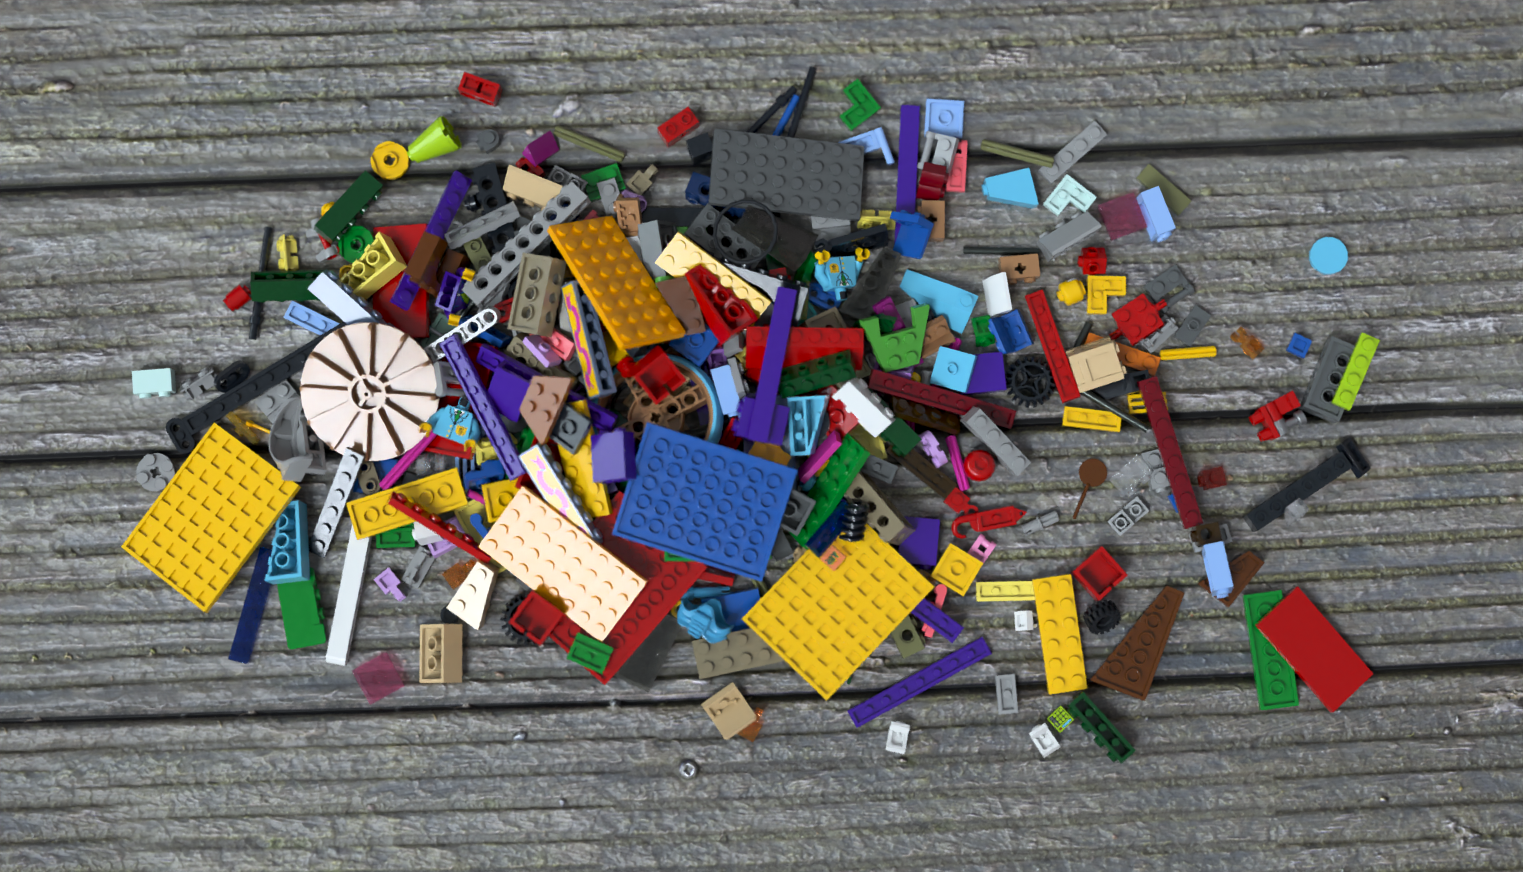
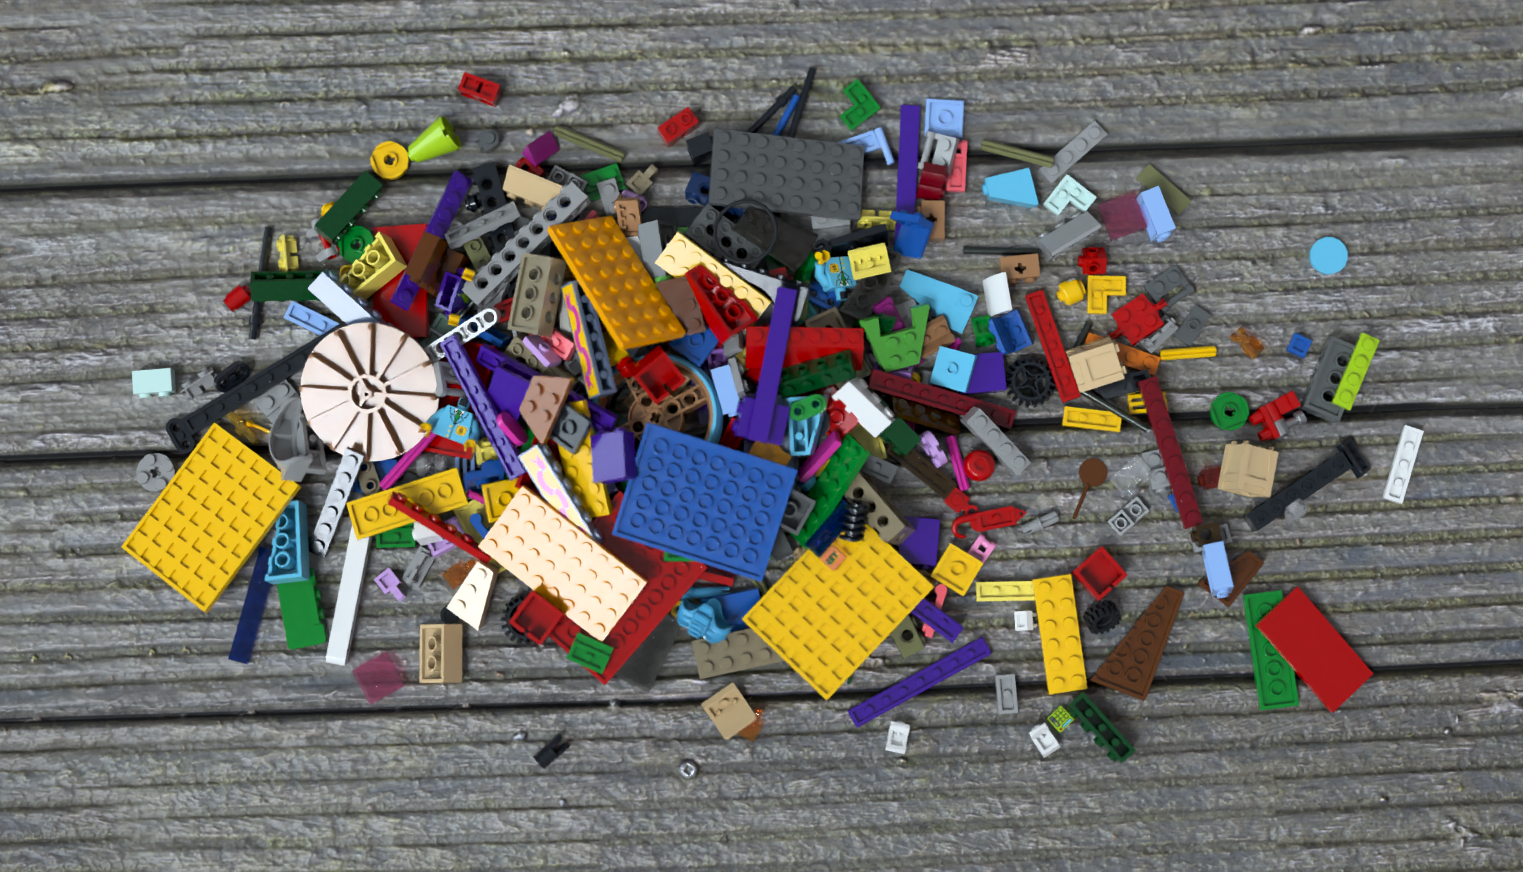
none -> dark pink tile [496,411,528,446]
none -> black hinge [533,734,570,770]
none -> green plate [789,394,827,421]
none -> light yellow bracket [848,243,891,280]
none -> green plate [1210,392,1249,431]
none -> tan container [1217,440,1279,498]
none -> white plate [1382,425,1424,504]

